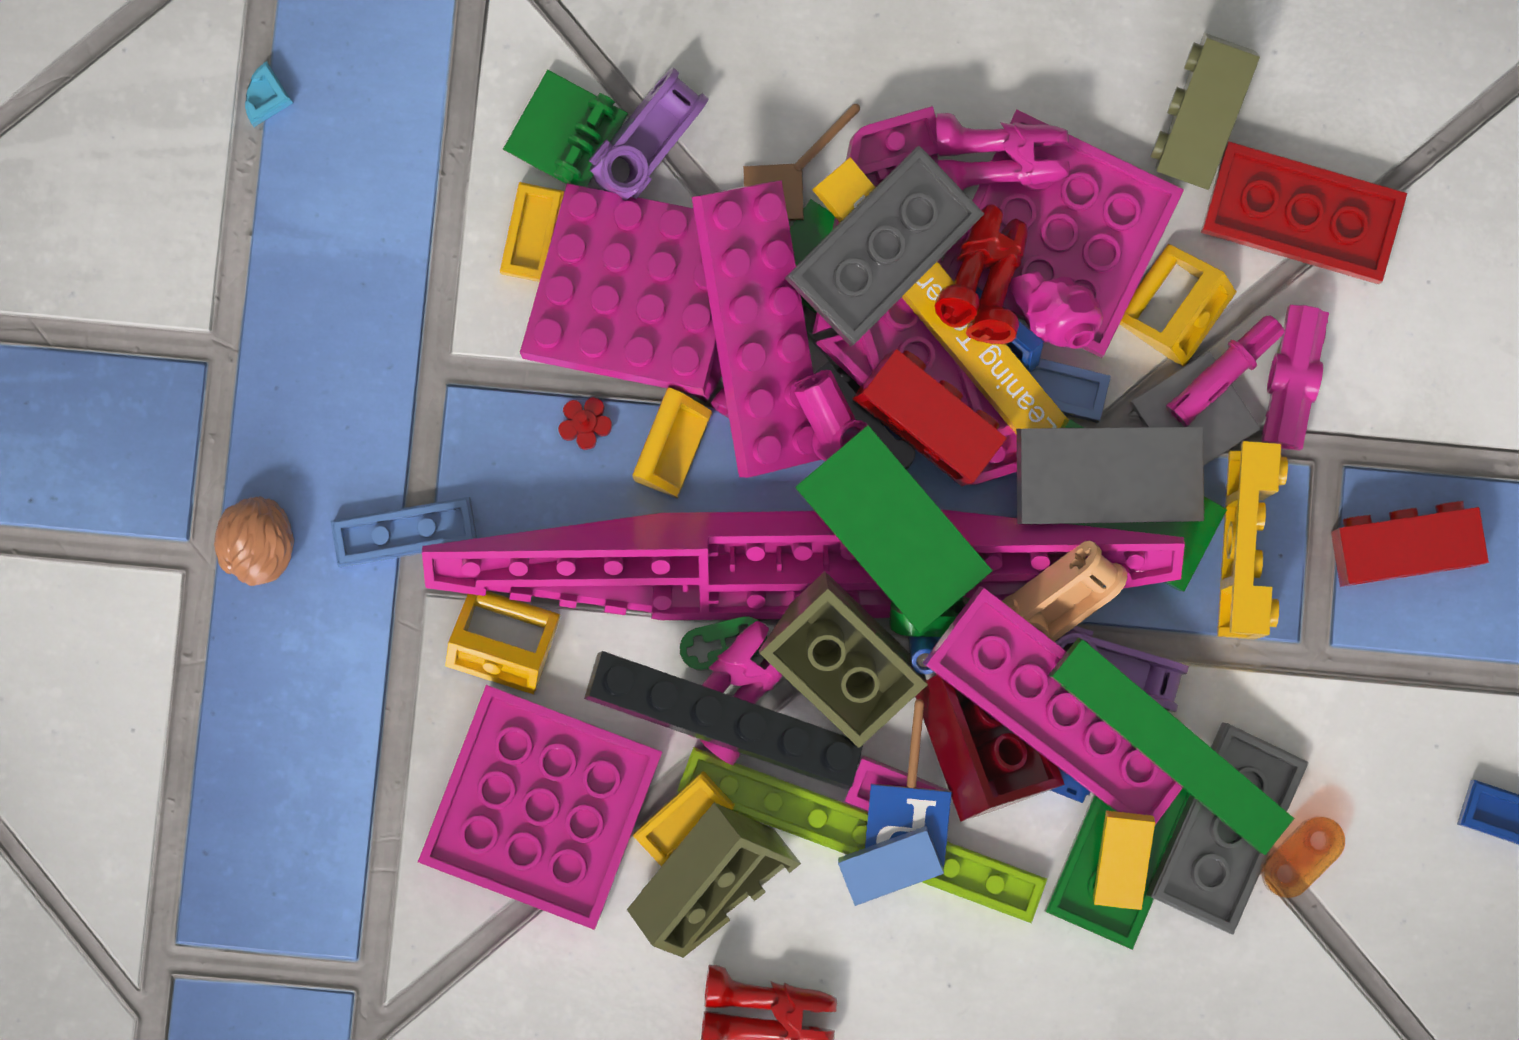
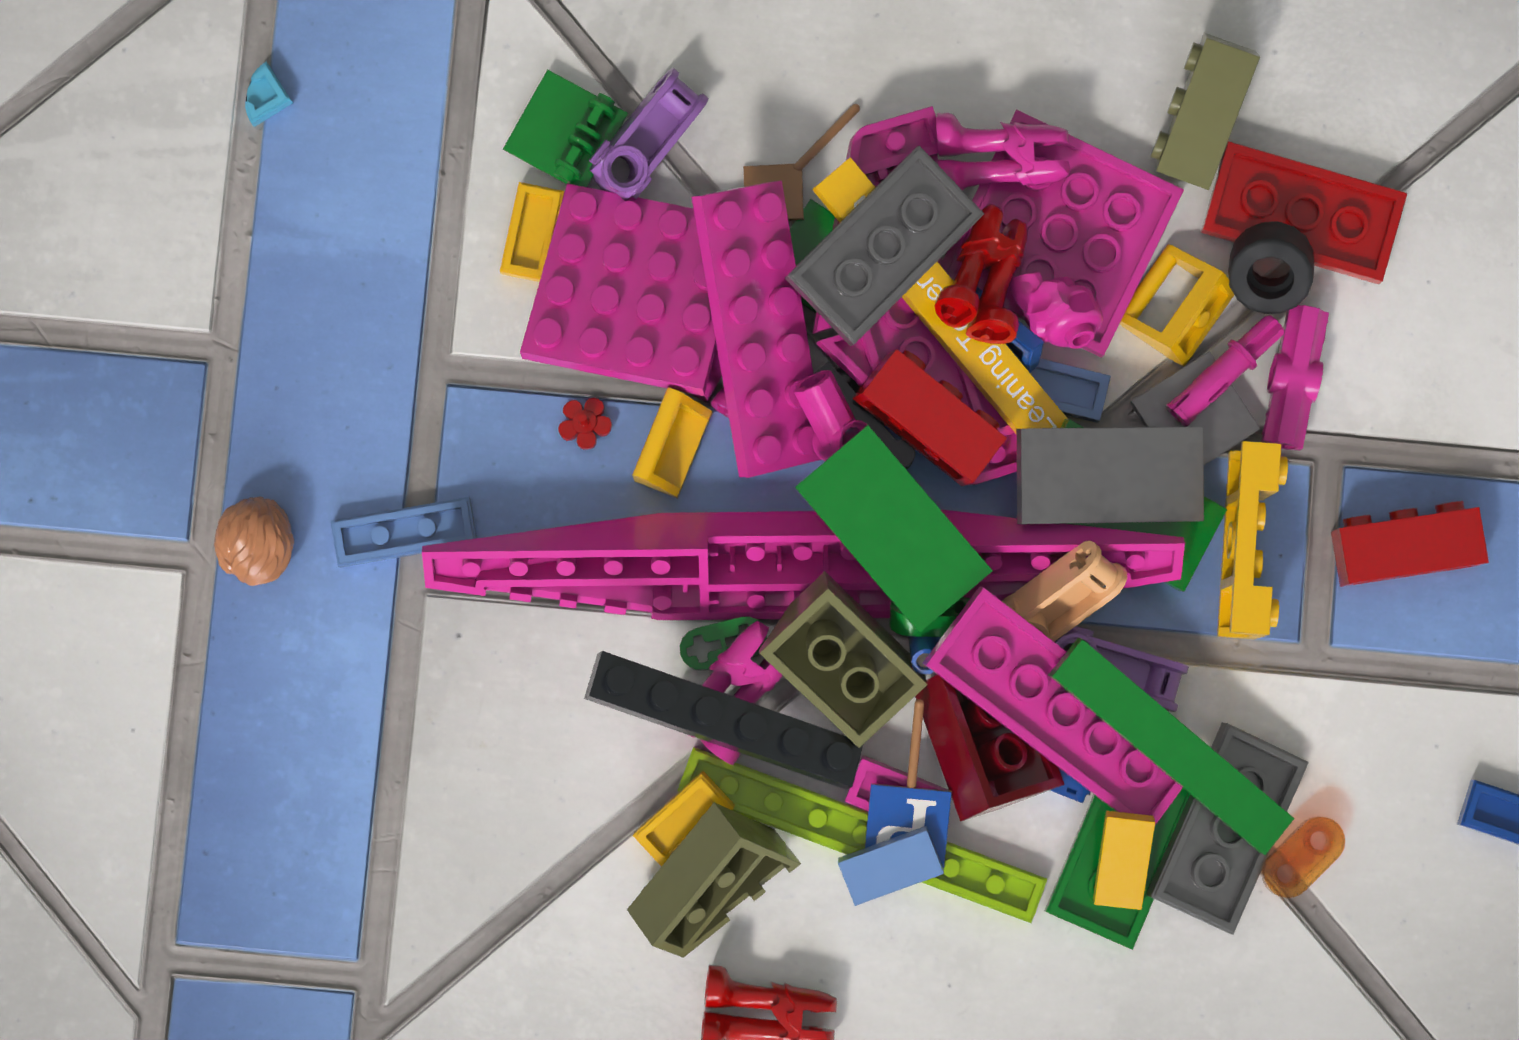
dark pink plate [418,685,663,930] -> none
yellow tile [445,590,561,695] -> none
none -> black tyre [1228,221,1314,314]

